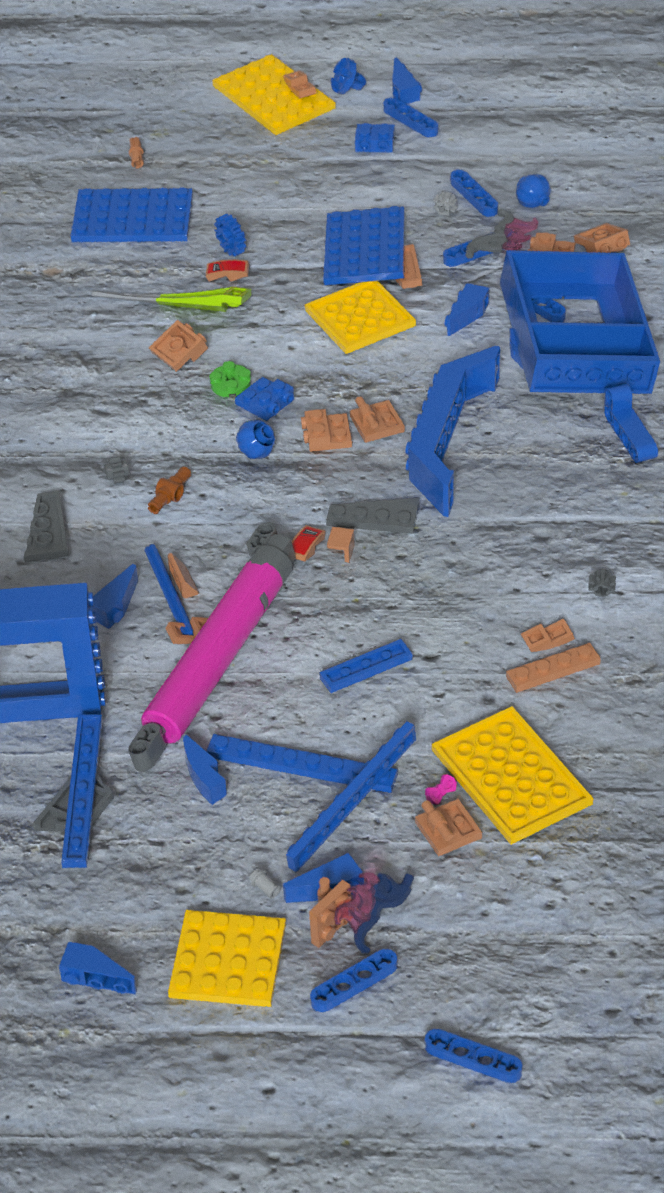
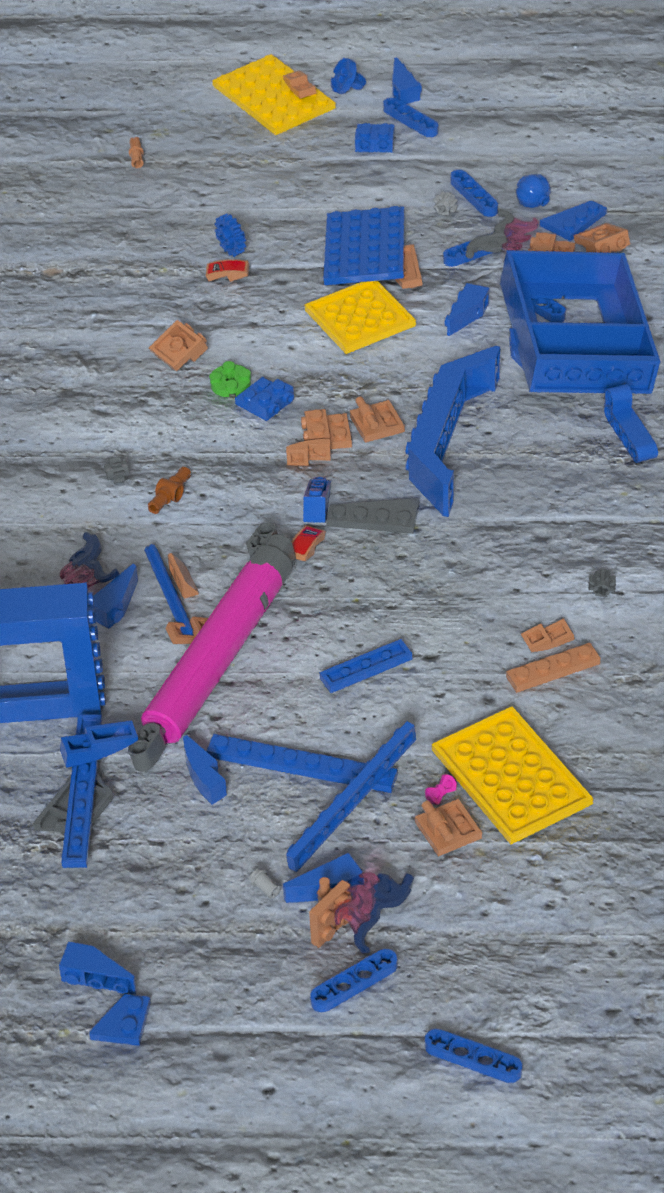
dark grey wing [24,491,69,562] -> none
blue plate [71,188,193,242] -> none
lime plate [91,287,252,312] -> none
yellow plate [168,910,286,1007] -> none
blue plant [236,420,275,459] -> none
nougat panel [327,527,355,563] -> none
none -> dark blue piece [60,532,120,588]
none -> blue slope [60,720,138,768]
none -> blue wing [89,994,151,1046]
none -> nougat slope [286,439,331,466]
none -> blue slope [303,477,331,523]
none -> blue wing [540,200,607,241]

